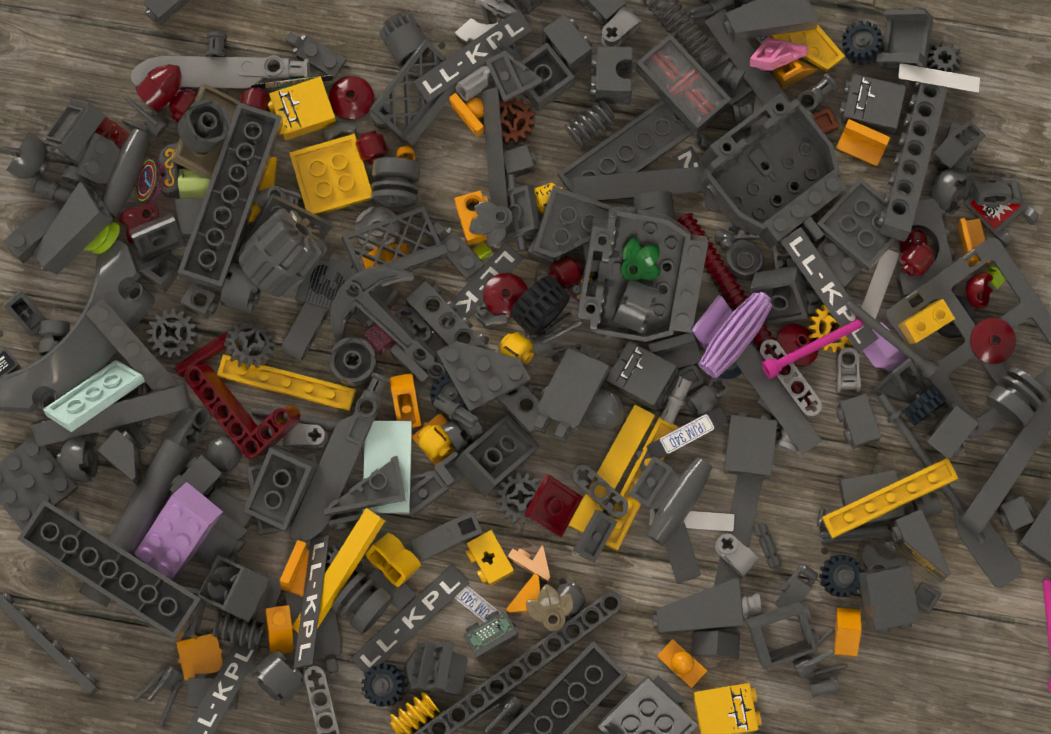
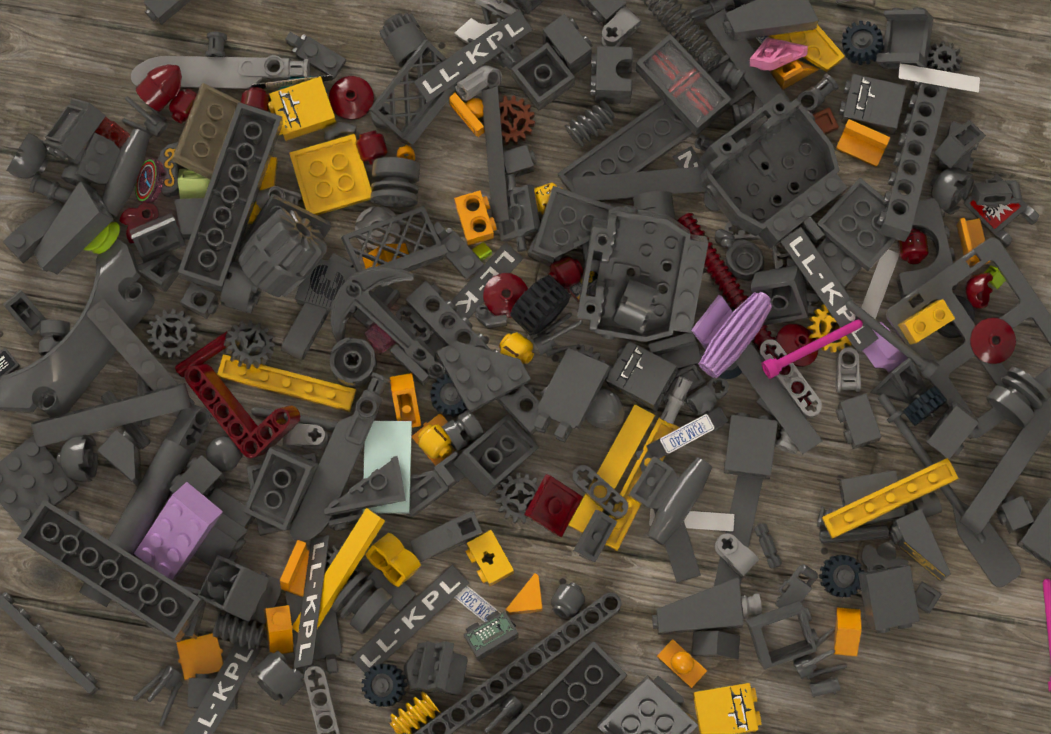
light aqua tile [43,360,145,432] -> none
dark grey brick [178,99,230,152] -> none
dark grey axle [433,394,478,429] -> none
dark grey plate [469,202,513,247] -> none
dark grey wing [485,51,545,102] -> none
light nougat slope [508,545,550,583] -> none
dark tan plate [526,584,574,631] -> none
green plate [620,238,661,281] -> none
dark red head [900,242,934,277] -> none

